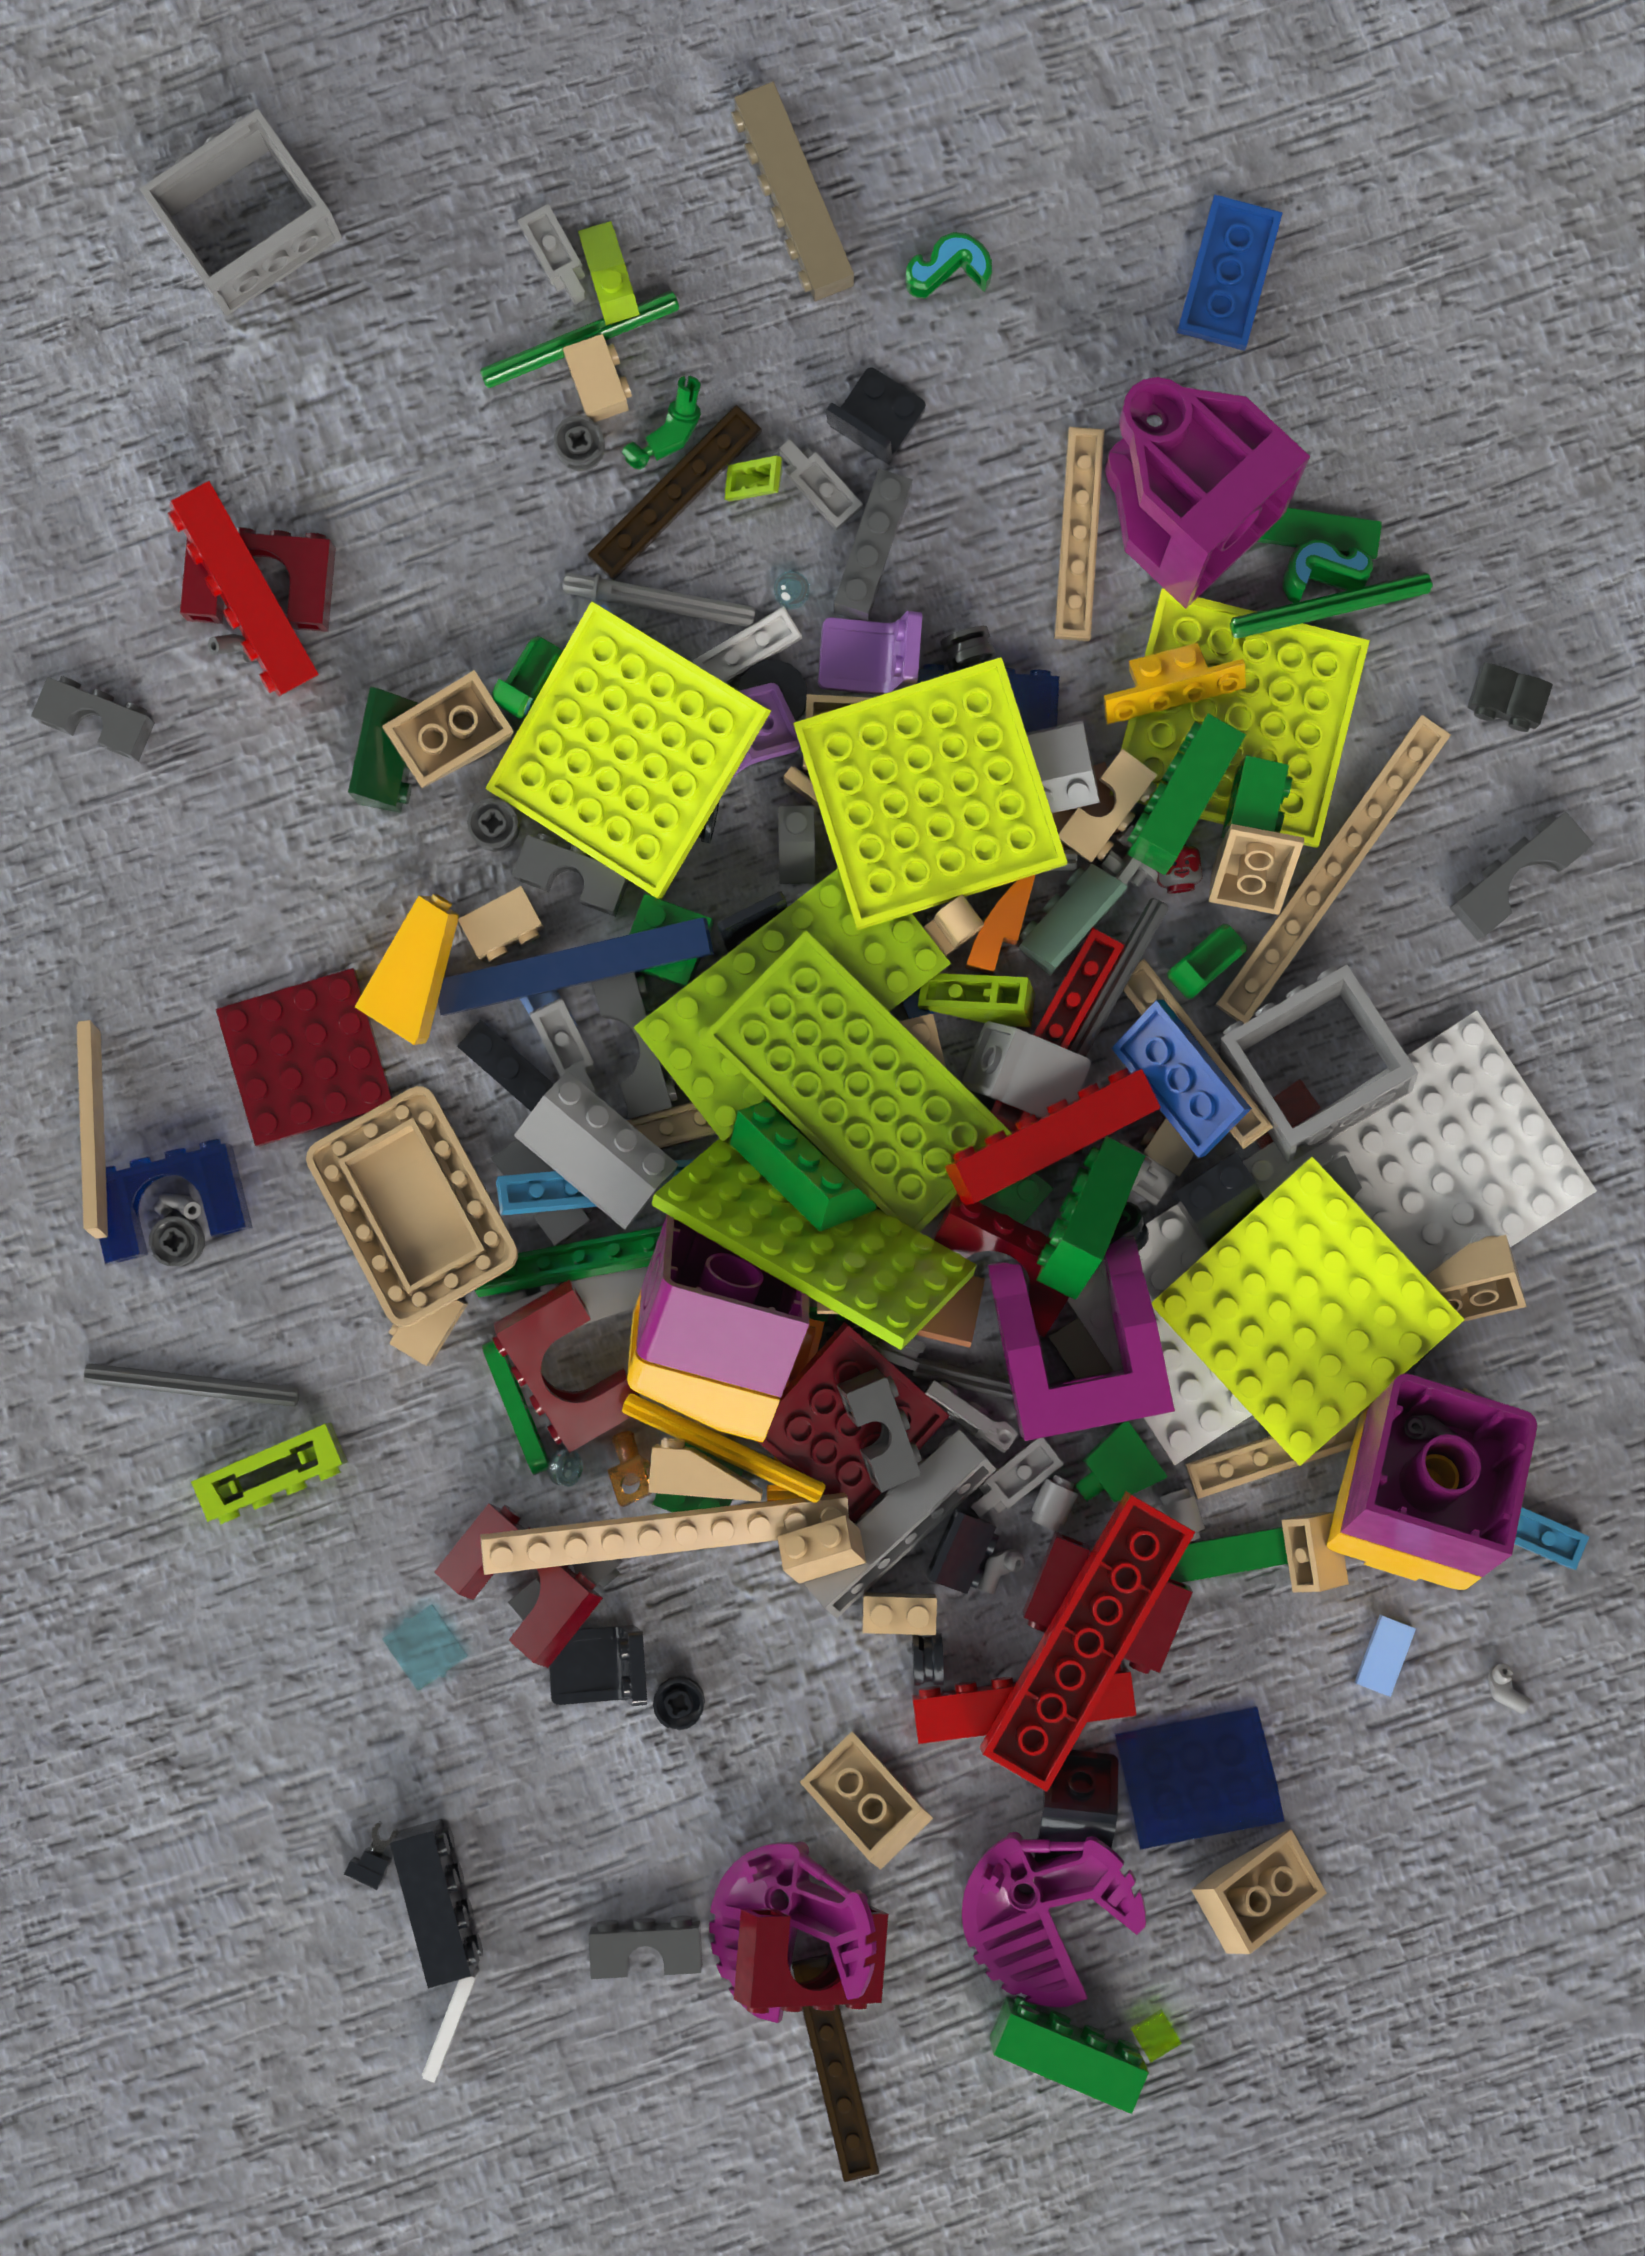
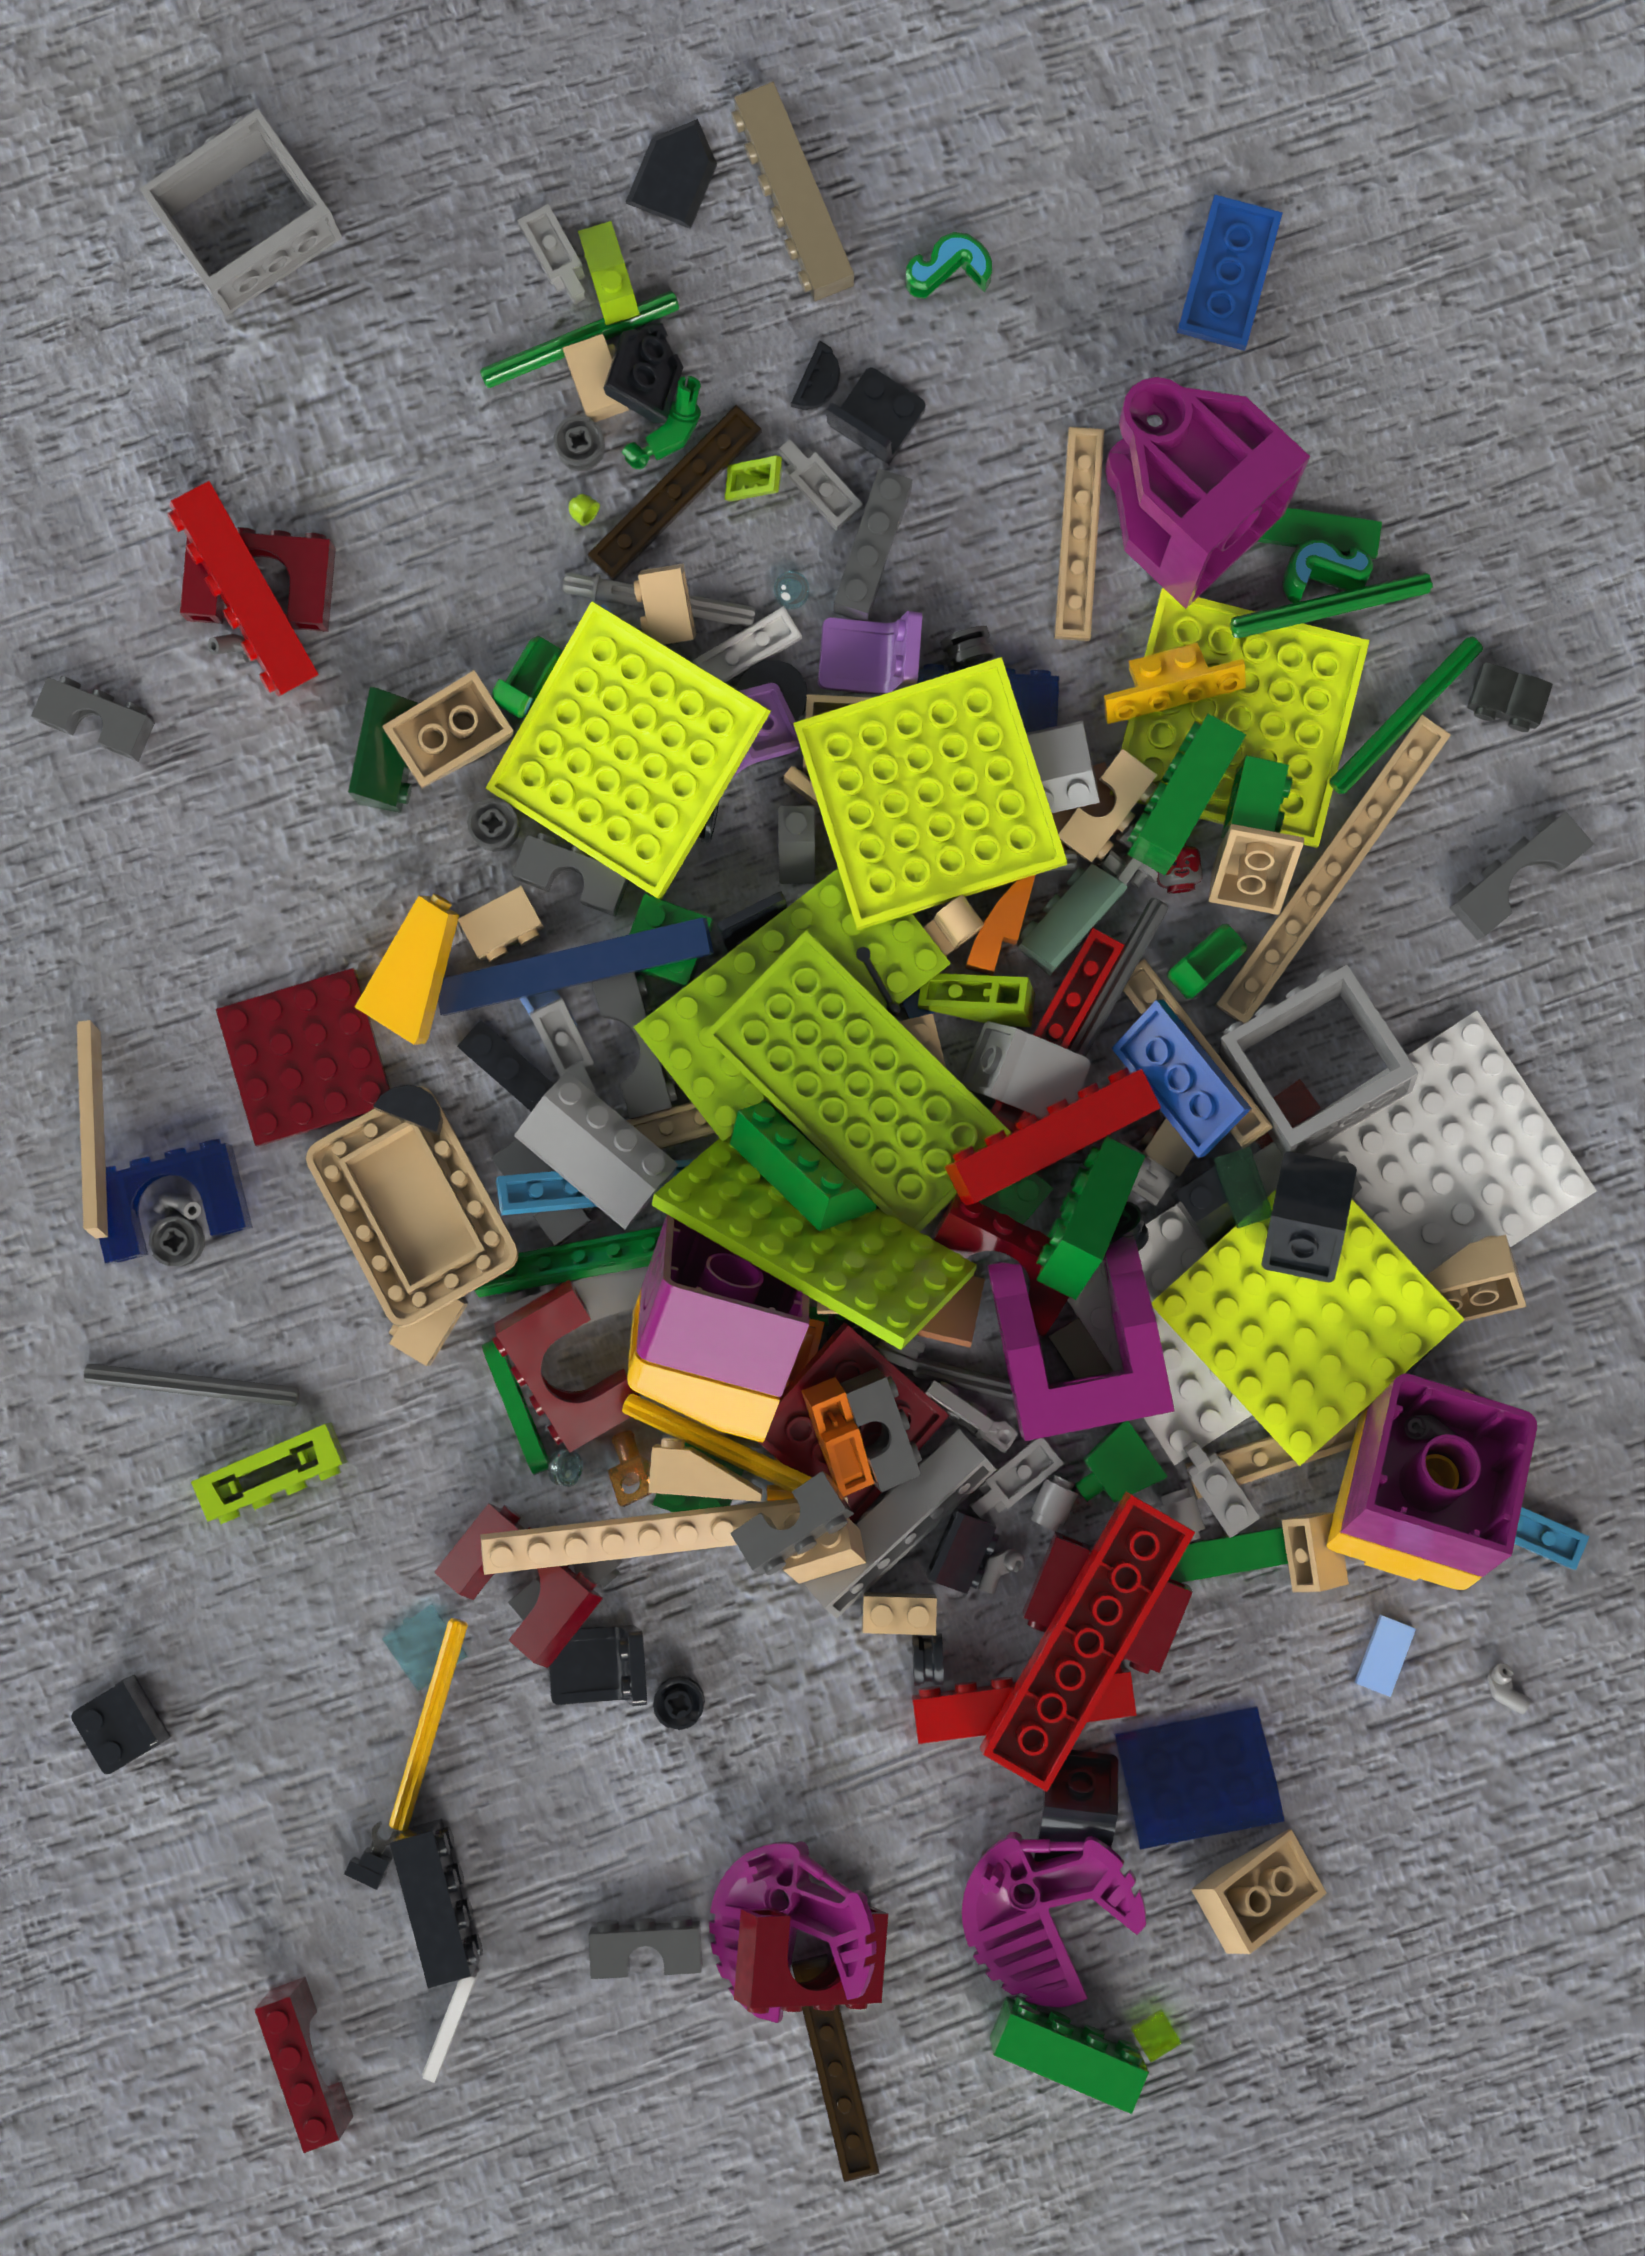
tan slope [800,1731,933,1870] -> none
none -> black piece [71,1674,171,1774]
none -> dark red arch [254,1977,353,2153]
none -> black tile [373,1085,443,1136]
none -> yellow axle [389,1618,468,1831]
none -> lime hinge [568,494,600,526]
none -> black tile [603,323,683,423]
none -> black tile [626,119,717,229]
none -> tan brick [634,563,696,645]
none -> dark grey arch [730,1471,854,1575]
none -> black tile [791,340,841,410]
none -> orange slope [802,1377,874,1497]
none -> black hinge [856,947,901,1016]
none -> light grey hinge [1183,1440,1260,1538]
none -> clear green plate [1213,1147,1272,1229]
none -> black piece [1261,1152,1357,1282]
none -> green axle [1329,636,1483,794]

